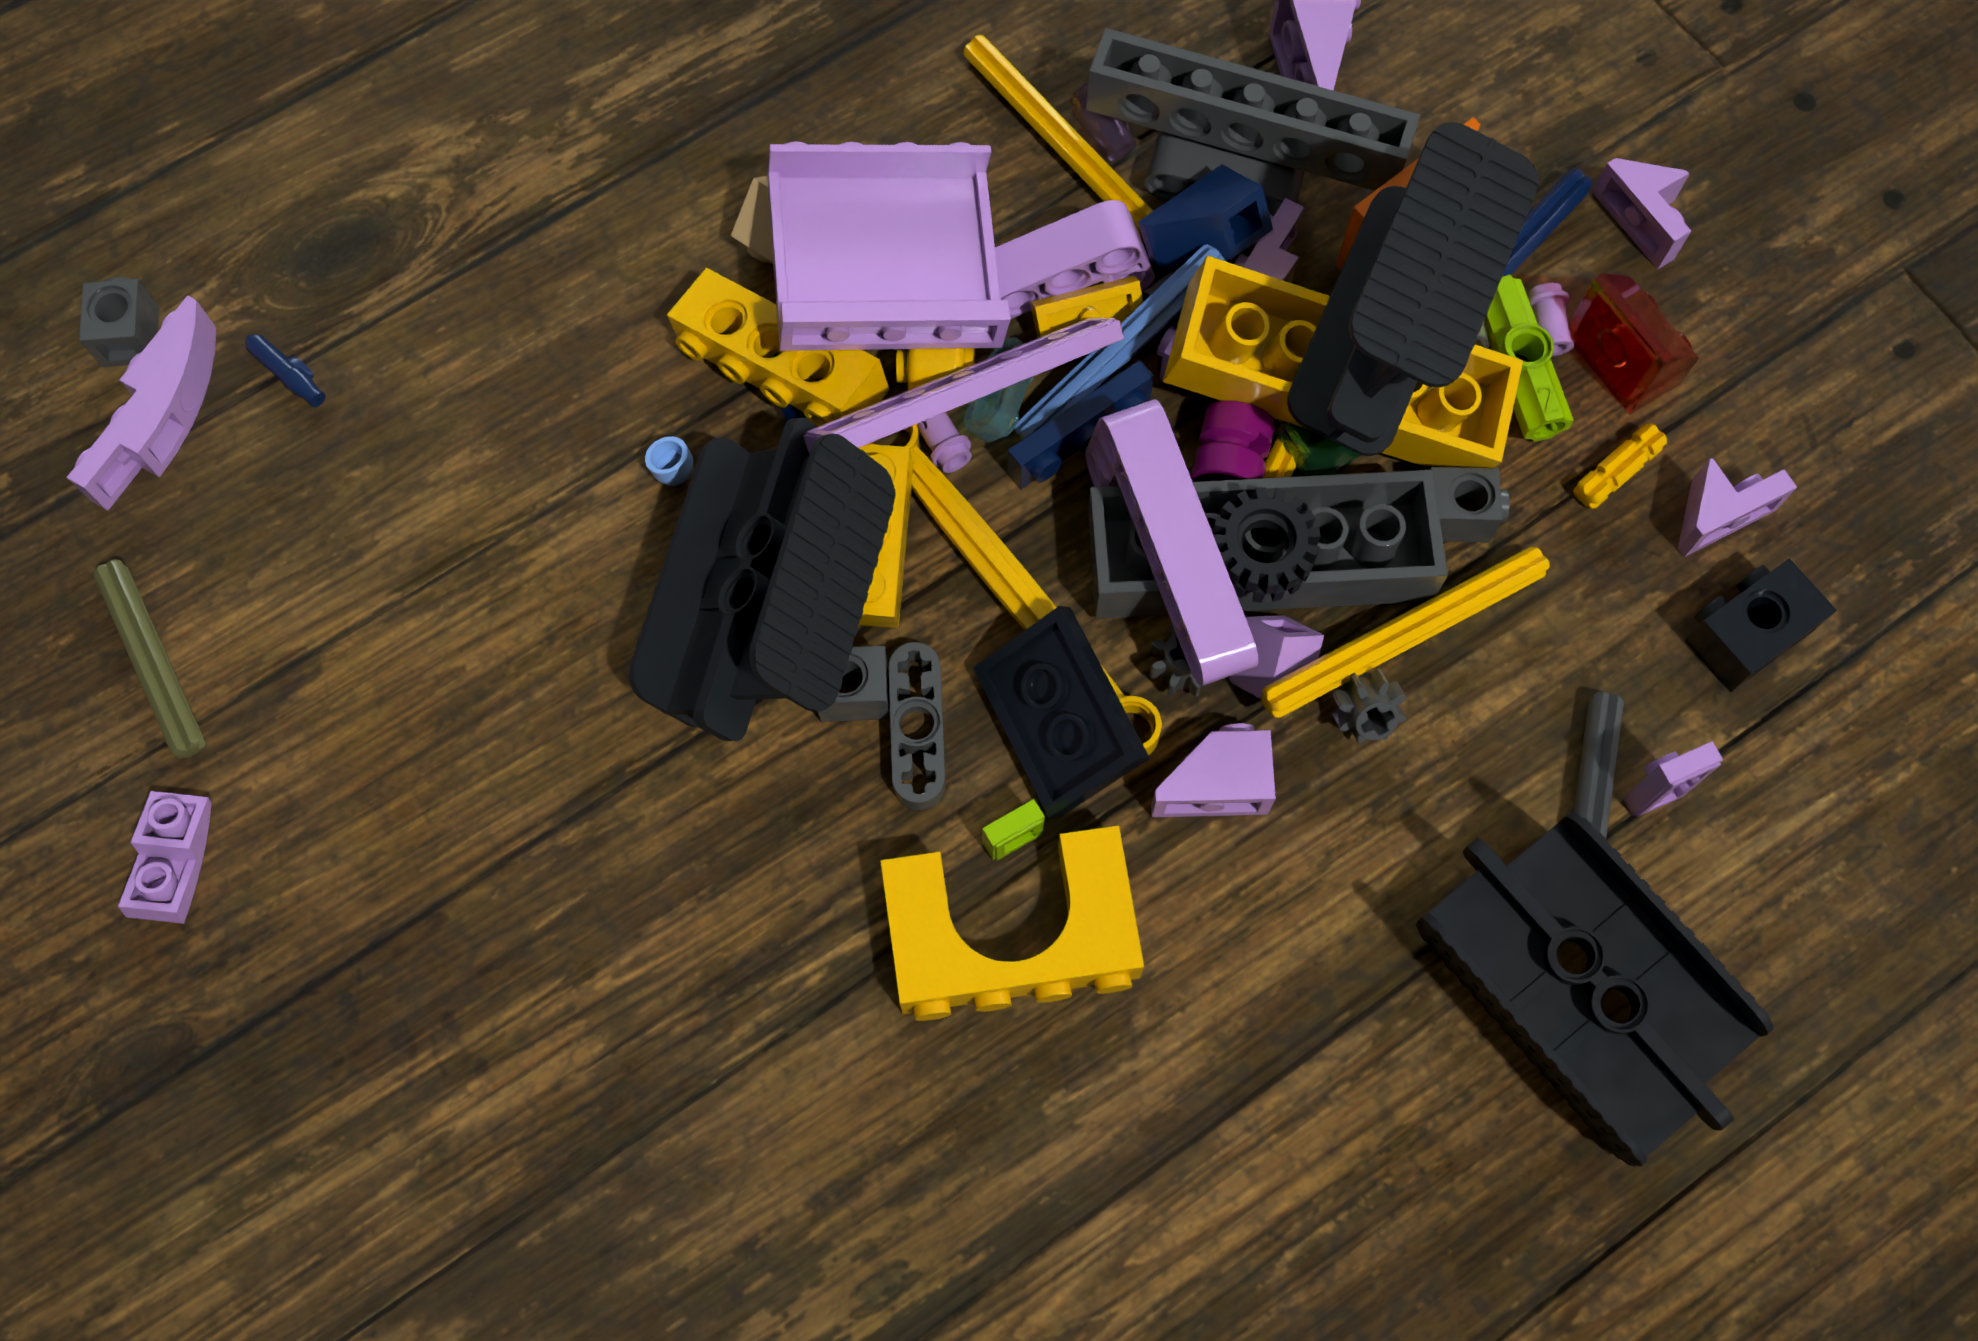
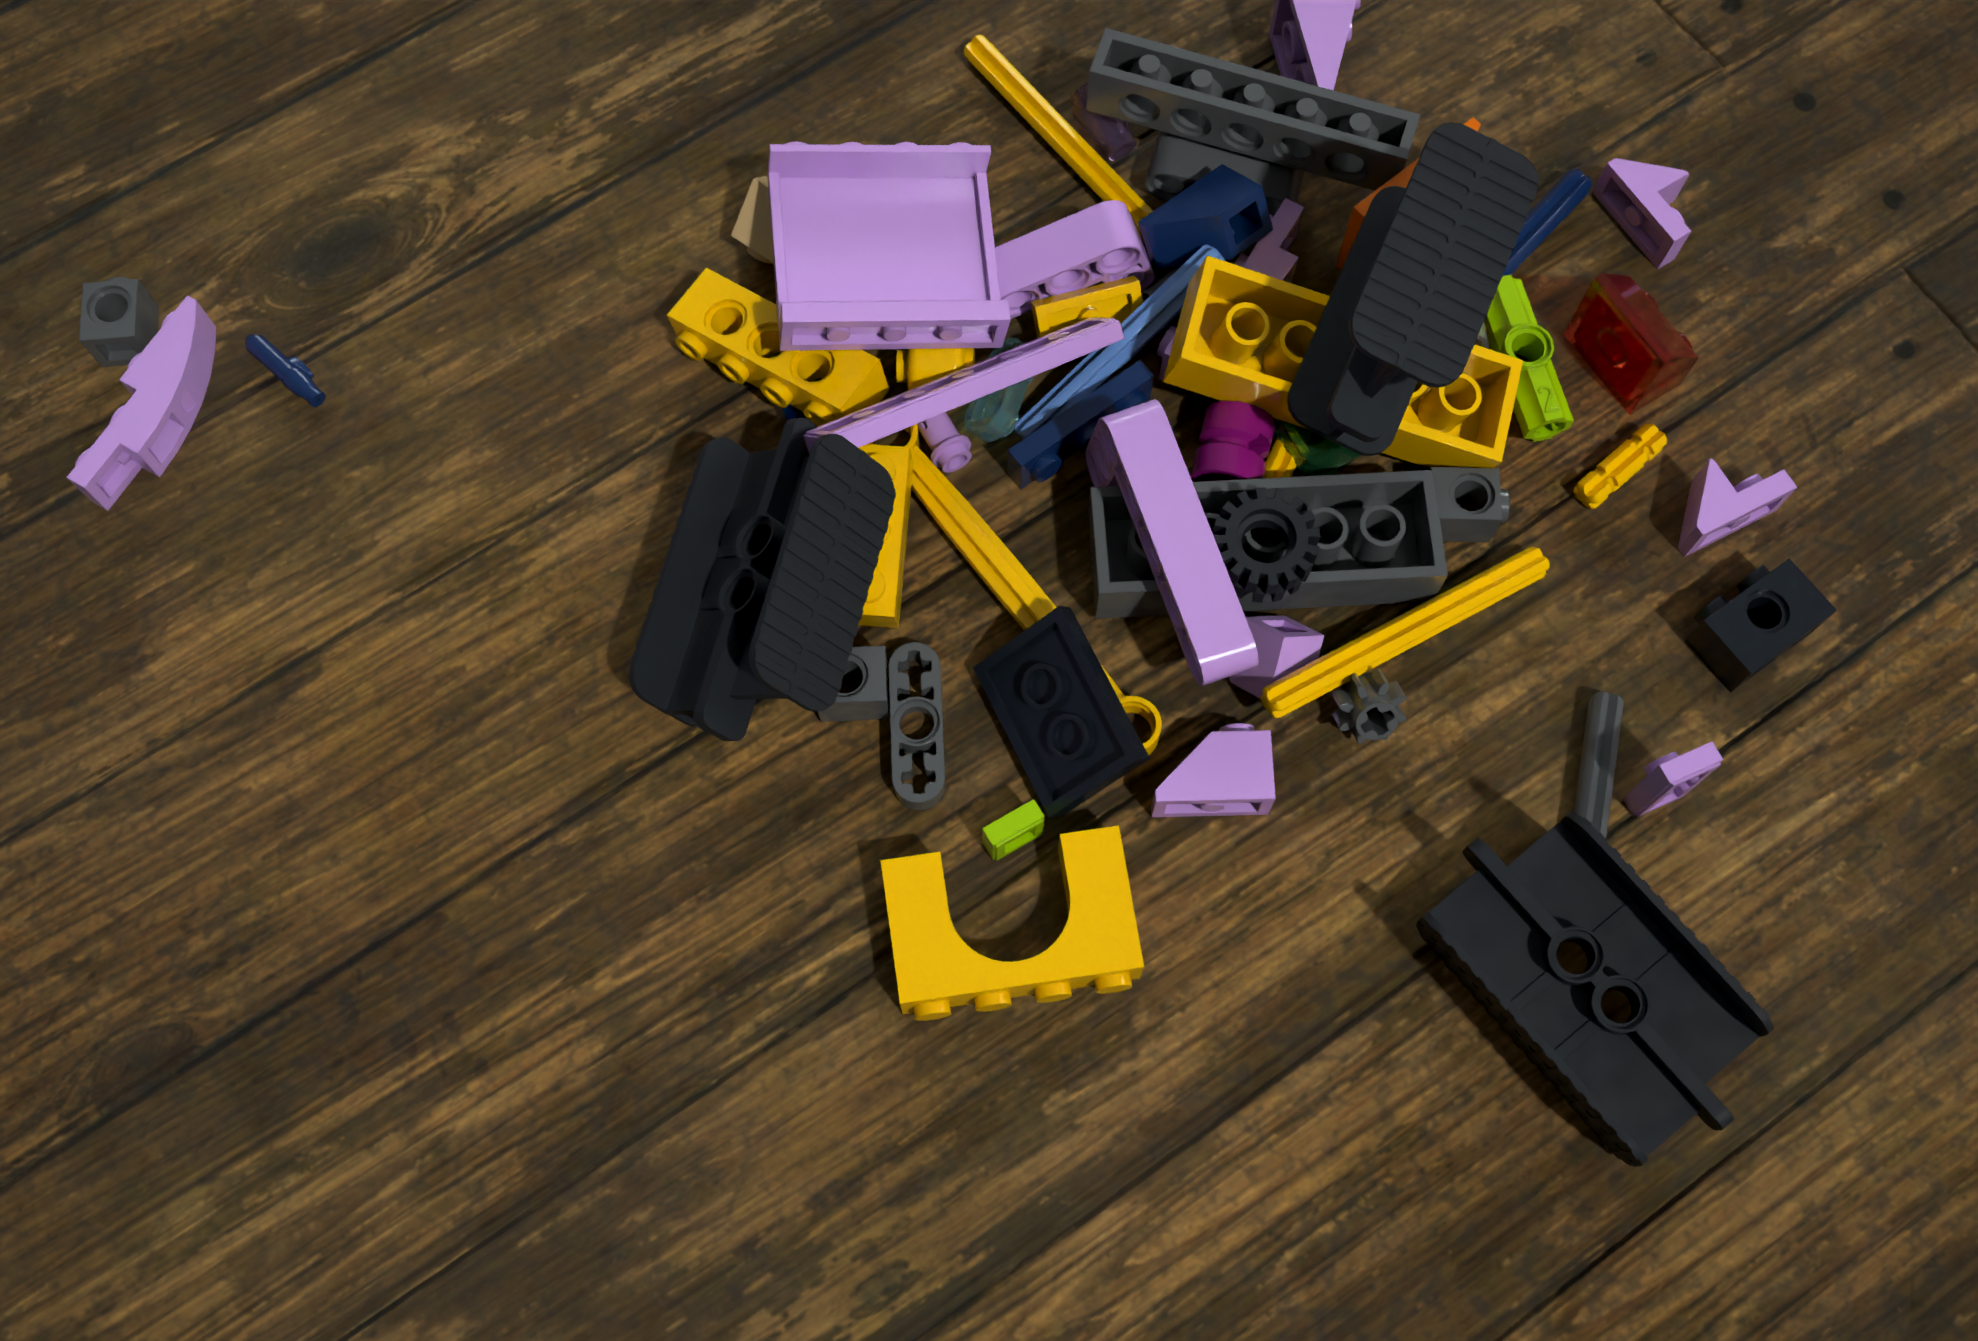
olive axle [93,559,206,759] -> none
lavender slope [118,791,212,924] -> none
light blue hinge [645,436,694,486] -> none
dark grey gear [1149,624,1201,697] -> none
lavender pin [1528,283,1574,356] -> none

